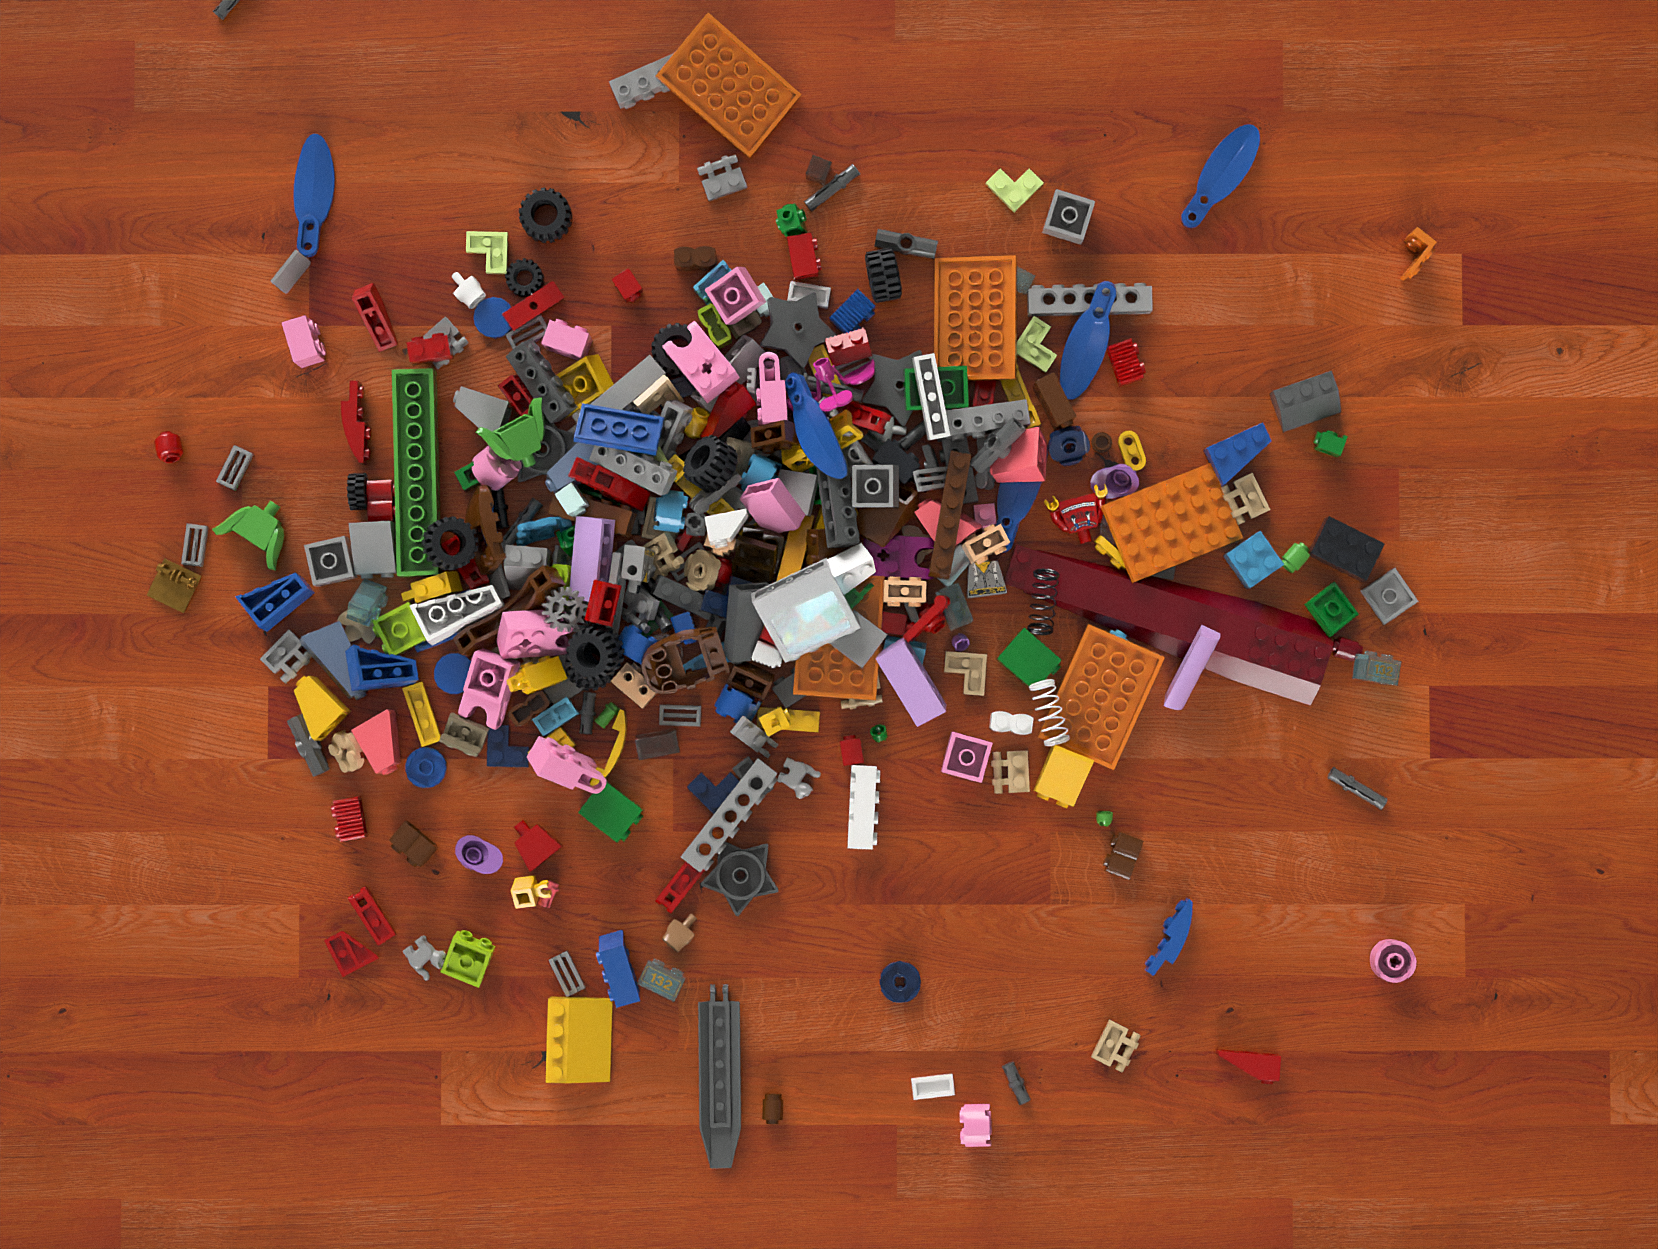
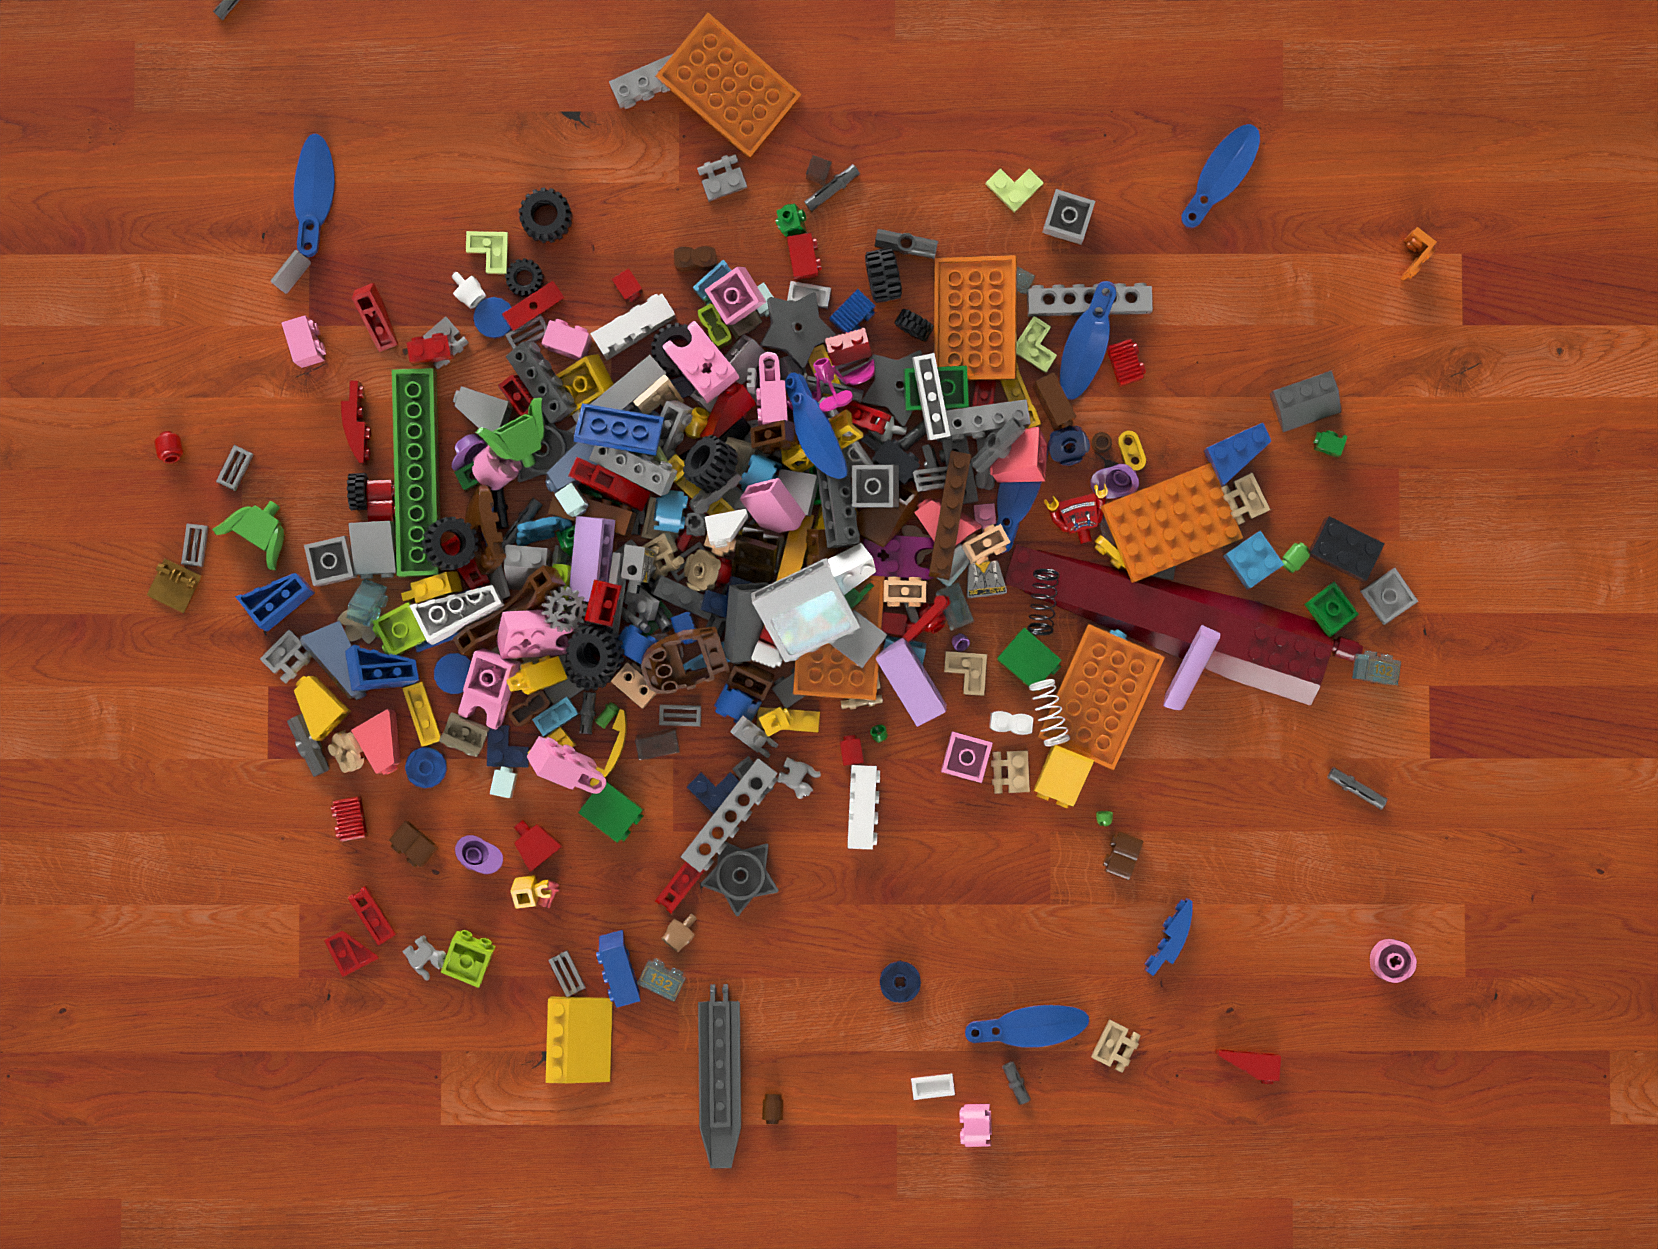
none -> medium lavender piece [452,434,488,471]
none -> light aqua brick [490,766,517,798]
none -> white wedge [590,294,676,360]
none -> black tyre [894,309,934,342]
none -> blue plant [965,1005,1089,1047]

